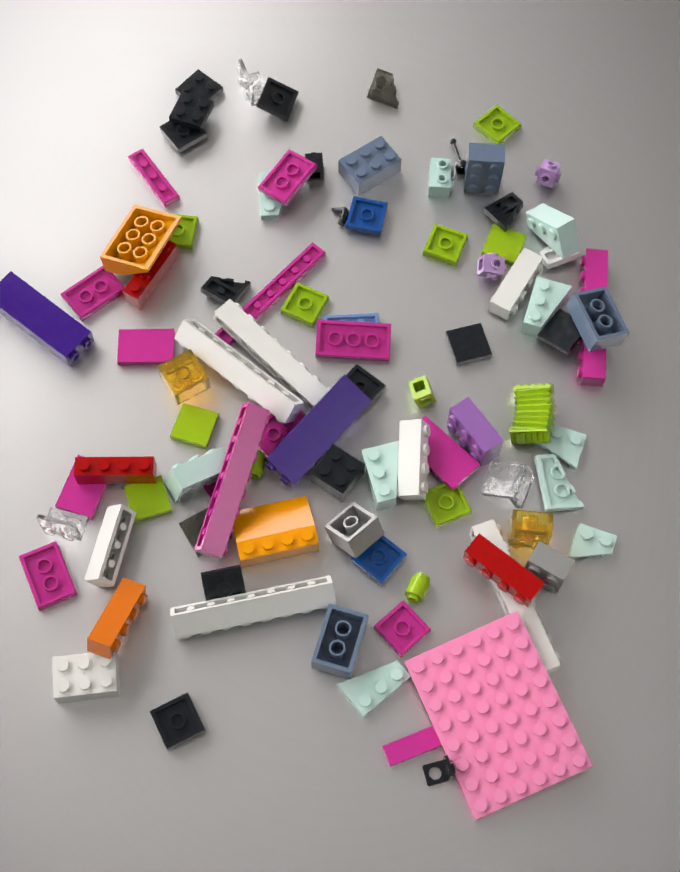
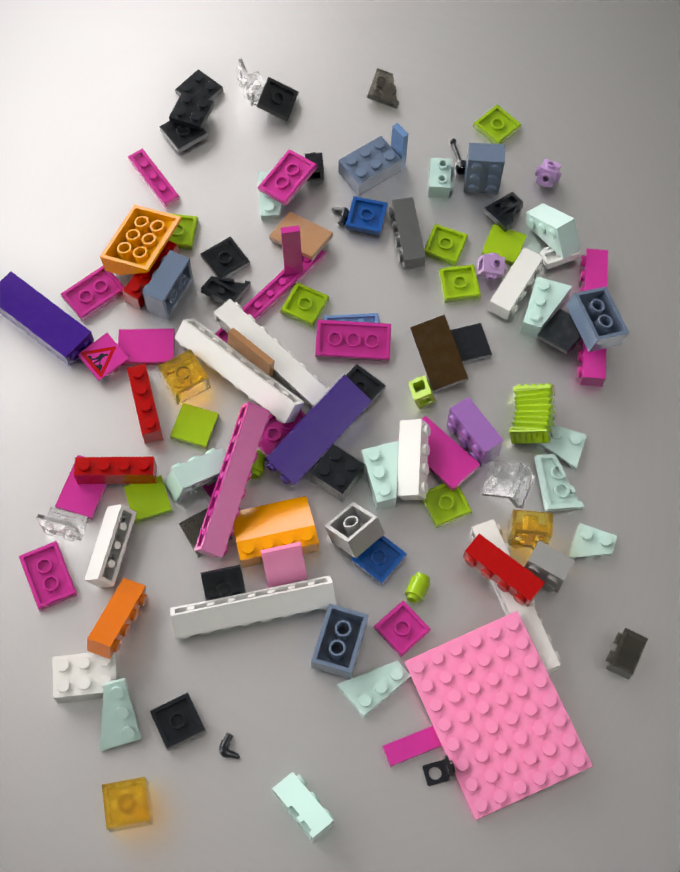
none -> dark pink piece [77,333,129,381]
none -> light aqua wing [100,677,141,751]
none -> clear yellow brick [102,777,153,832]
none -> red brick [127,364,164,444]
none -> sand blue brick [142,250,193,320]
none -> black tile [200,236,250,279]
none -> black animal [219,733,240,759]
none -> medium nougat tile [227,328,275,377]
none -> bright pink tile [261,542,307,588]
none -> medium nougat tile [269,212,333,261]
none -> light aqua wedge [272,772,334,843]
none -> dark pink tile [280,226,303,275]
none -> dark grey brick [389,197,426,269]
none -> medium blue tile [391,123,408,169]
none -> dark brown tile [410,314,469,393]
none -> lime tile [438,264,481,303]
none -> clear smoke brick [605,628,648,680]

